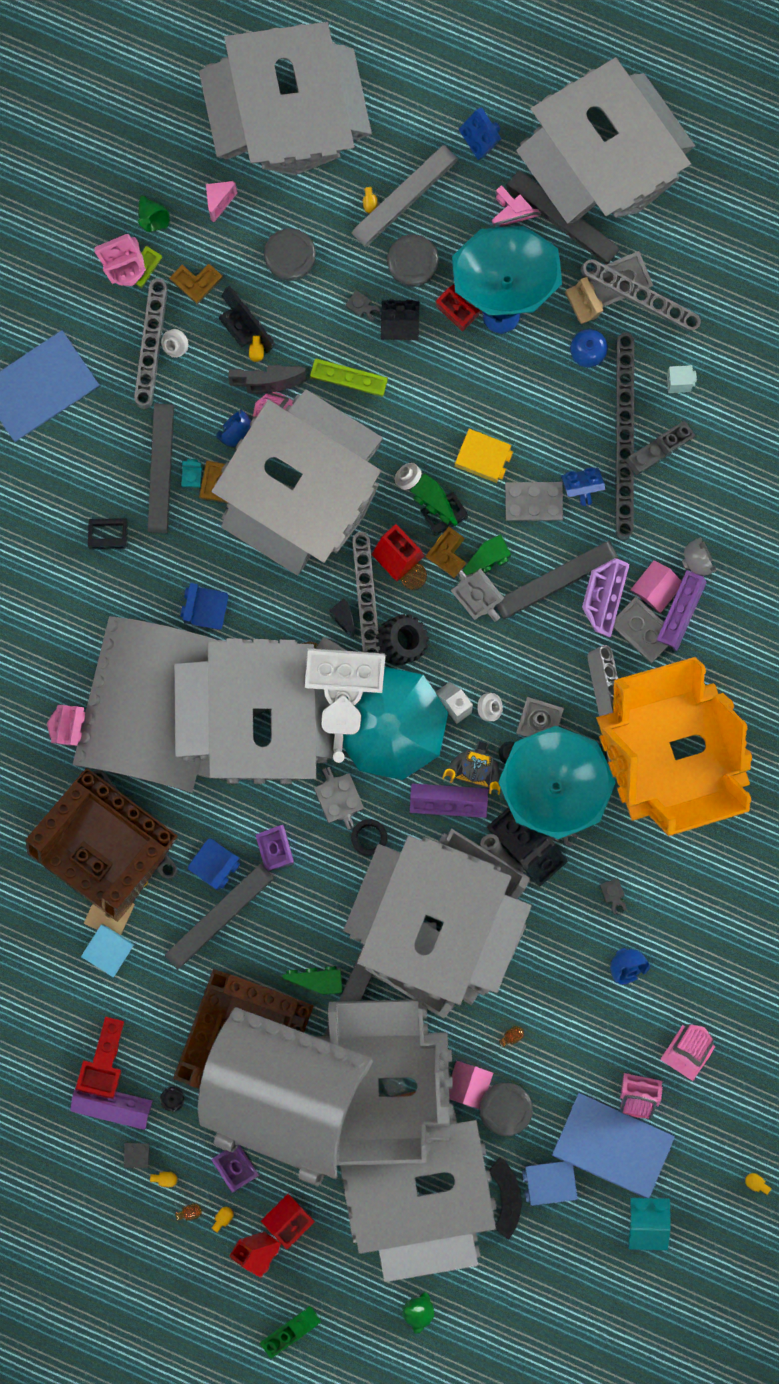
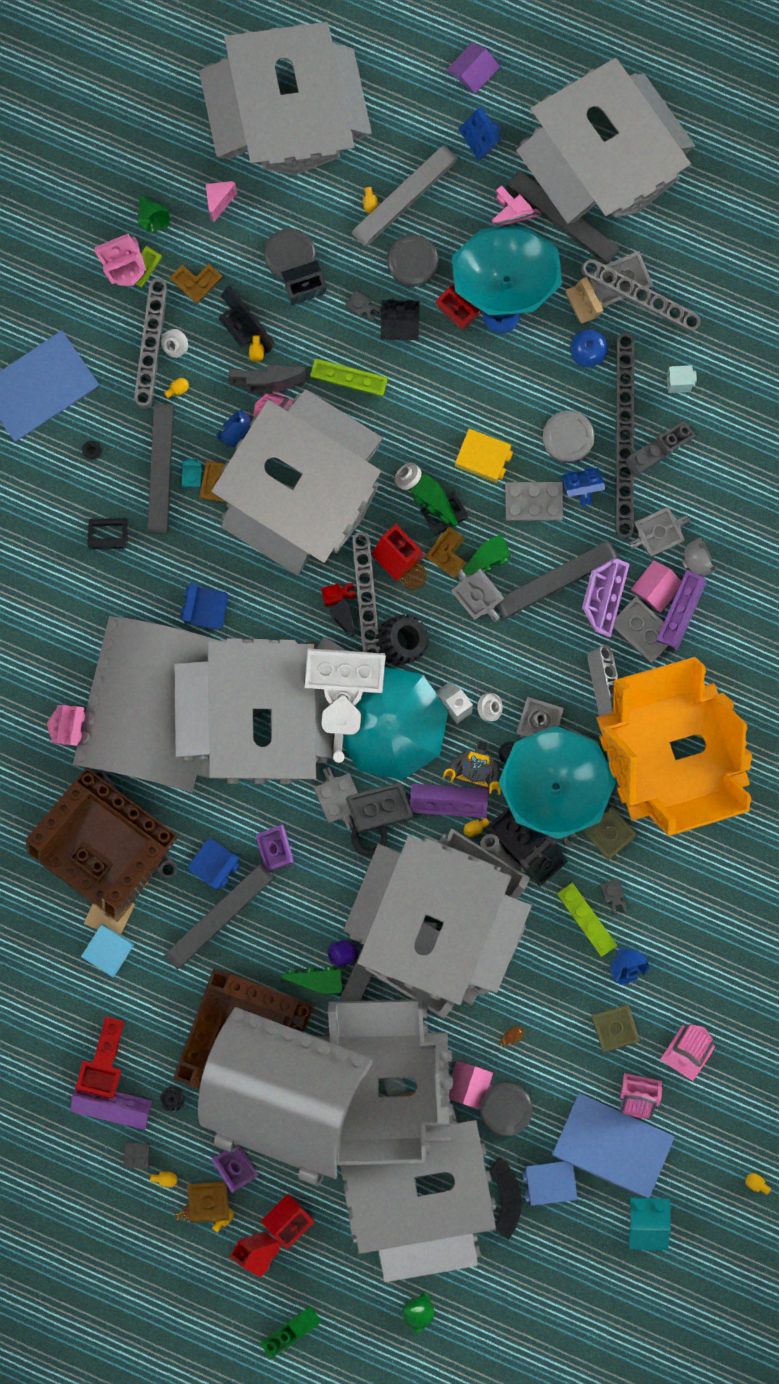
none -> black plate [82,441,101,460]
none -> yellow cylinder [164,378,189,399]
none -> pearl gold tile [187,1181,229,1224]
none -> black slope [281,260,327,305]
none -> red plate [321,583,356,608]
none -> dark purple head [327,939,358,967]
none -> dark grey tile [346,782,413,833]
none -> medium lavender slope [447,42,500,94]
none -> yellow cylinder [463,818,490,838]
none -> light grey piece [542,410,595,463]
none -> lime plate [557,882,617,957]
none -> olive plate [583,806,638,861]
none -> olive plate [591,1004,640,1053]
none -> light grey plate [628,506,691,558]

